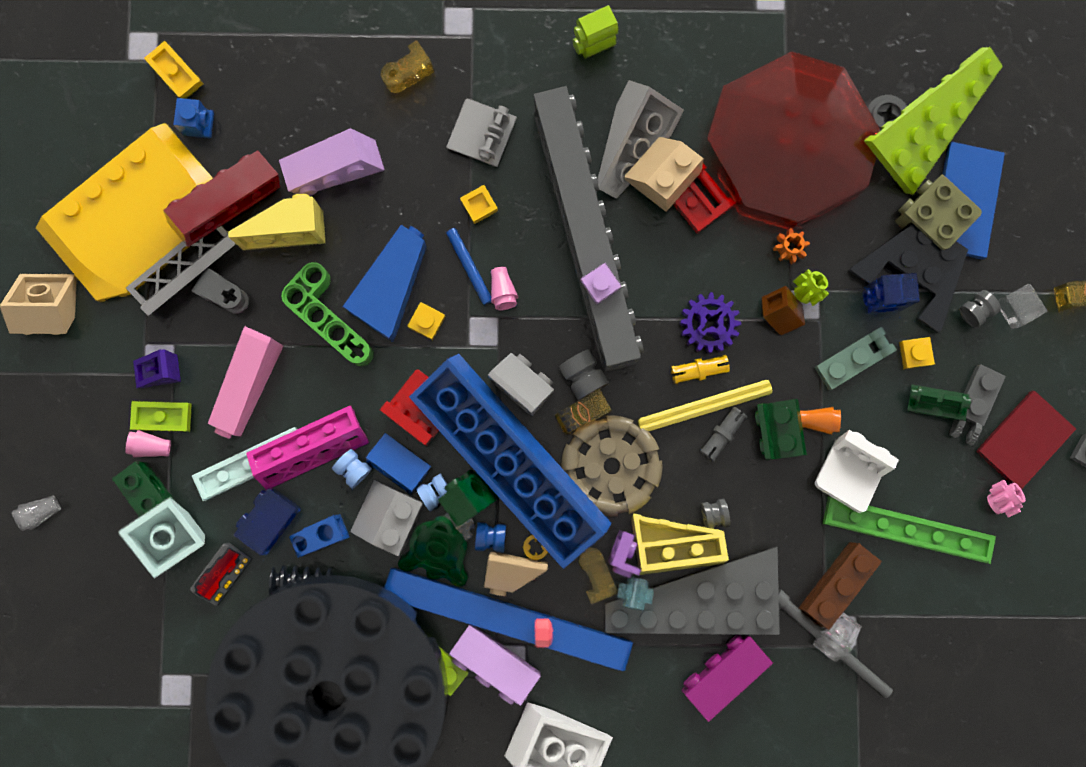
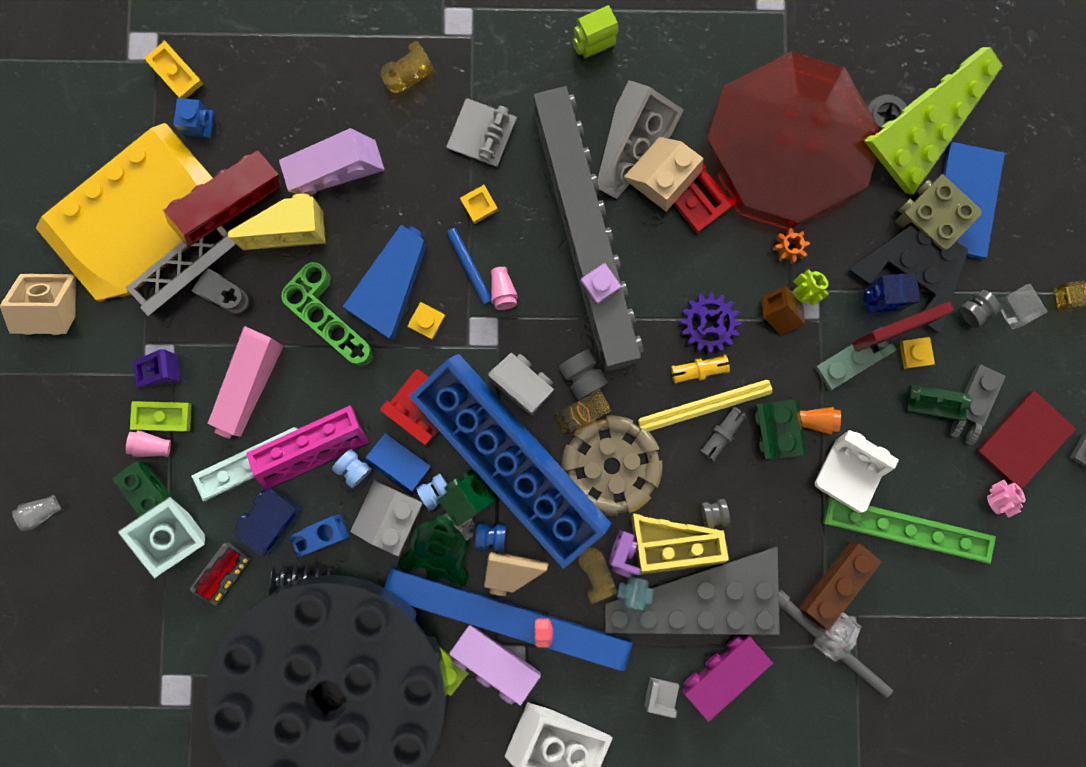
yellow bush [523,535,548,560] -> none
none -> light grey panel [644,677,679,718]
none -> dark red tile [852,301,954,352]

